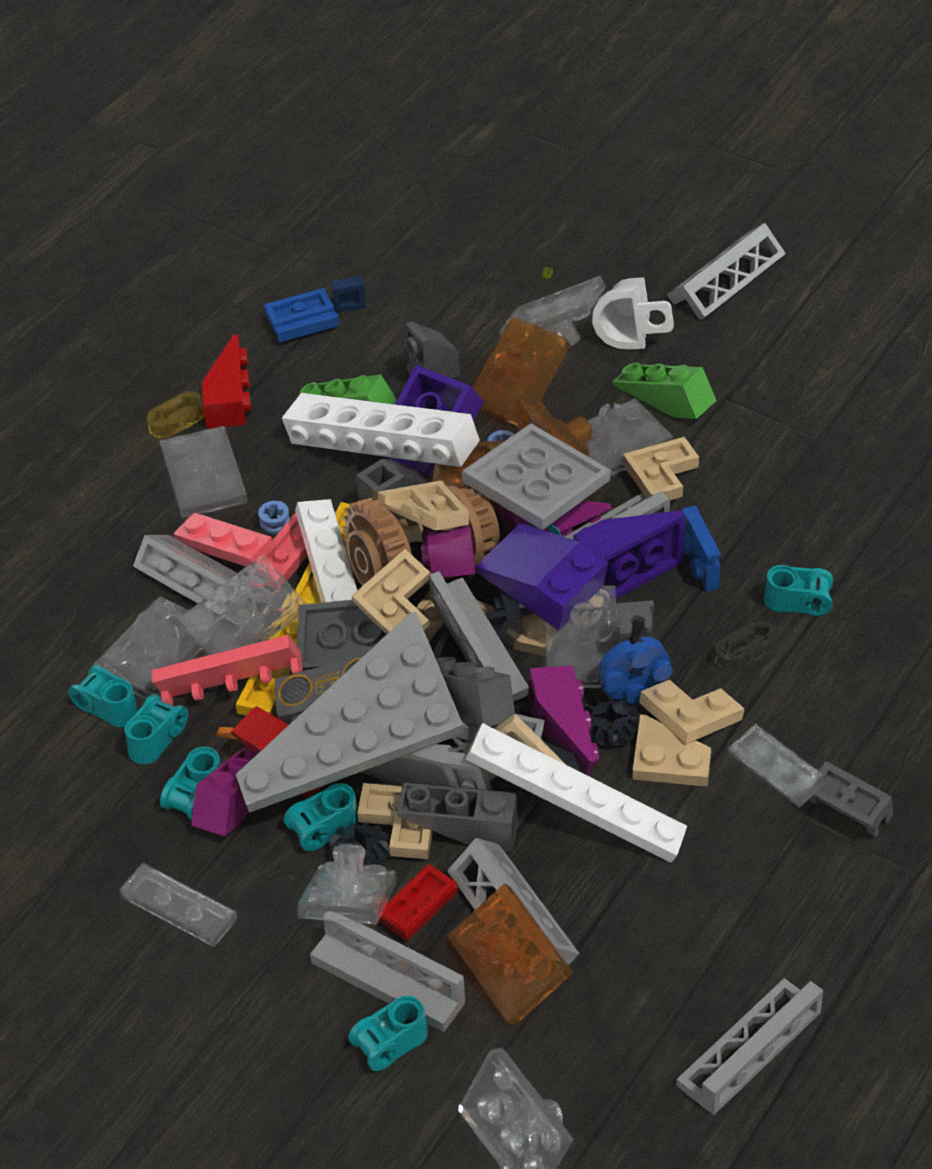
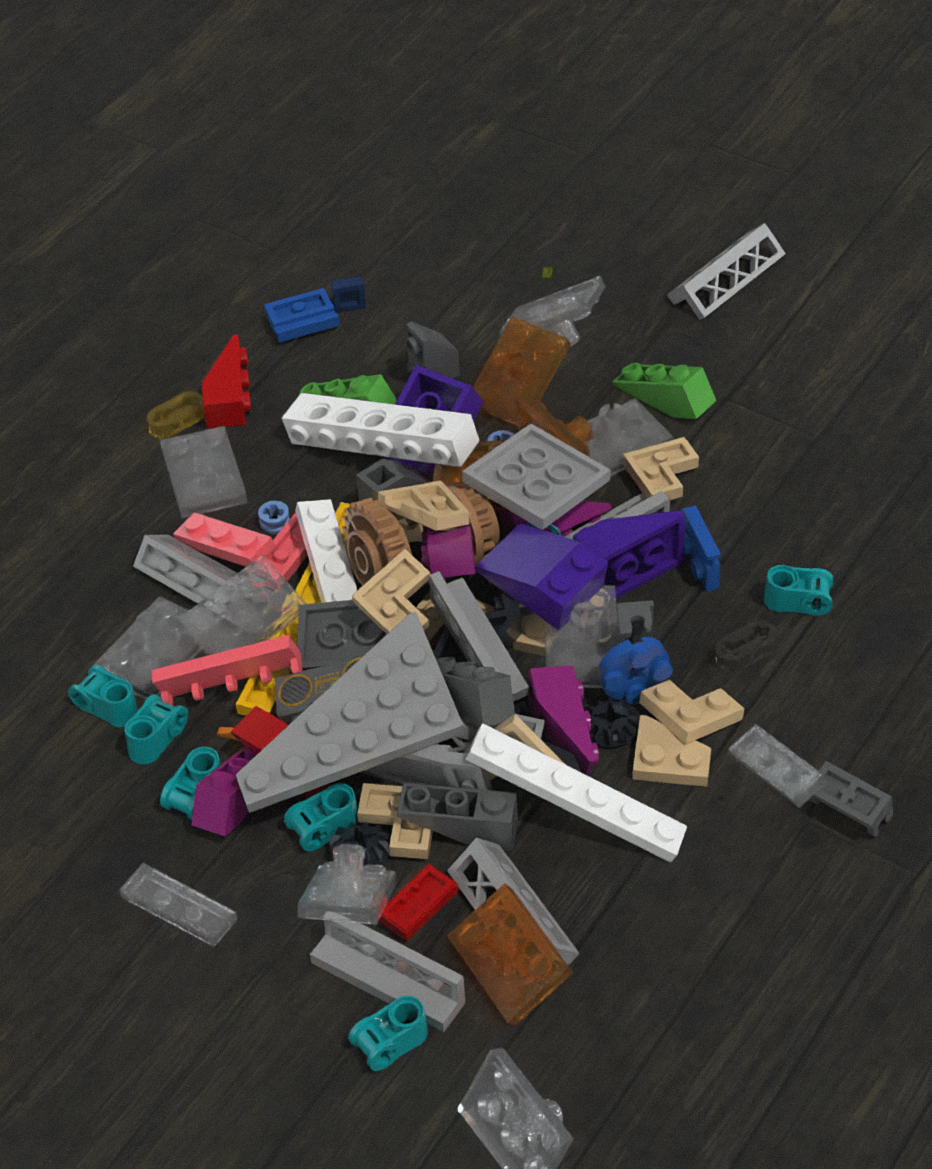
white container [592,277,674,350] -> none
light grey fence [676,978,823,1115] -> none

